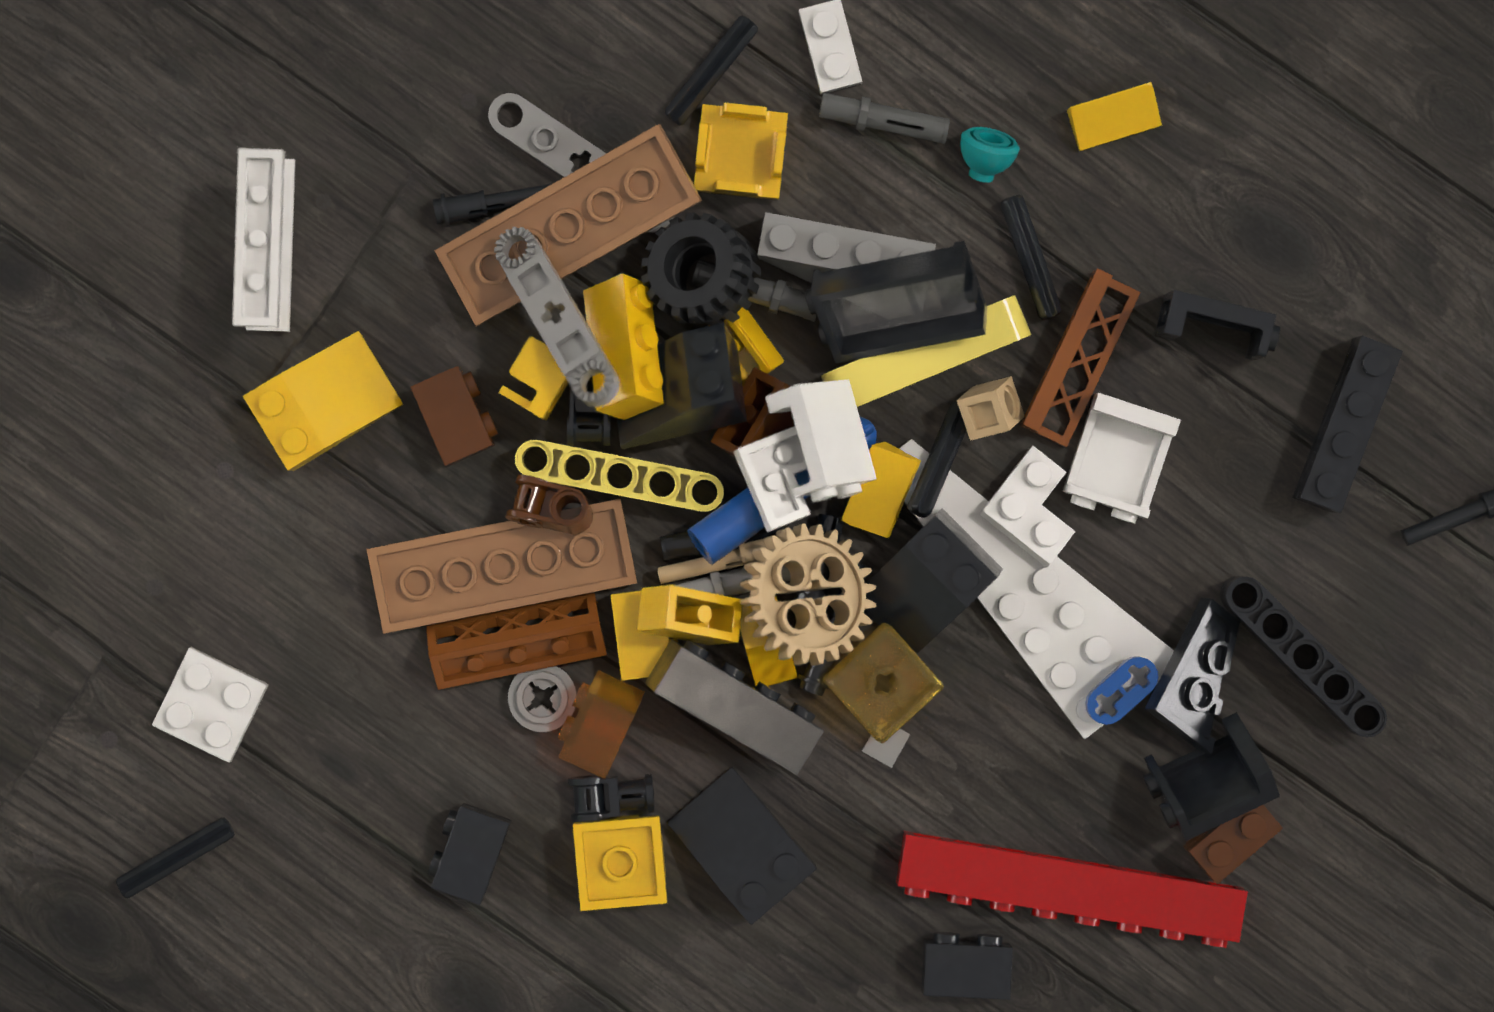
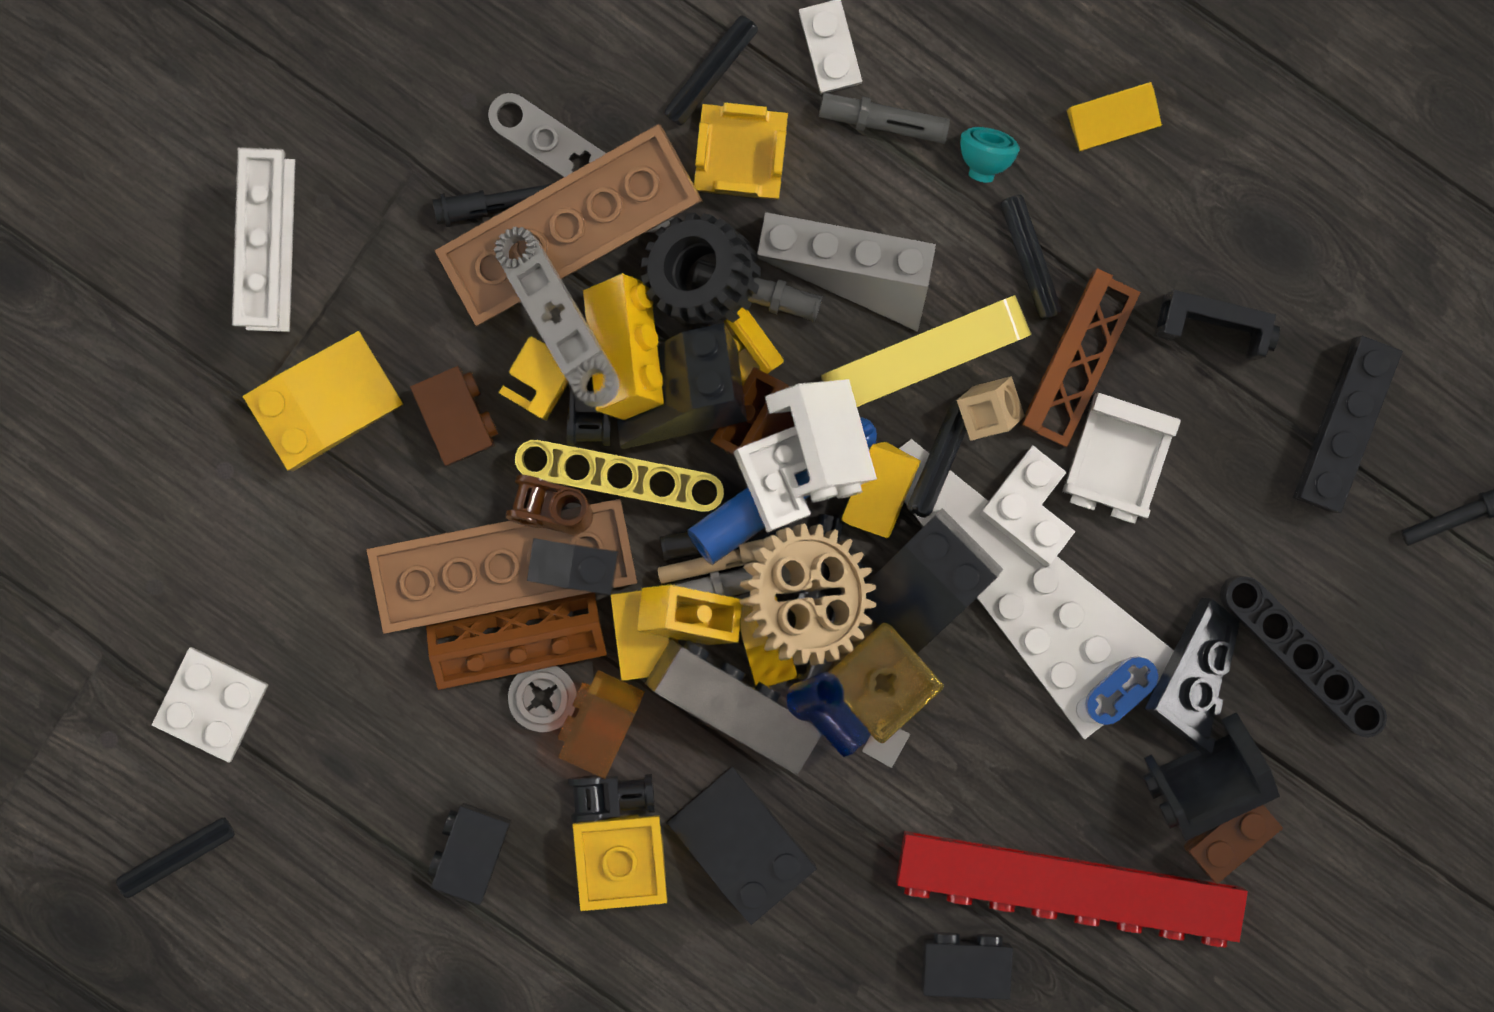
black door [806,240,987,363] -> none
none -> black slope [527,538,619,595]
none -> clear blue piece [787,672,871,757]

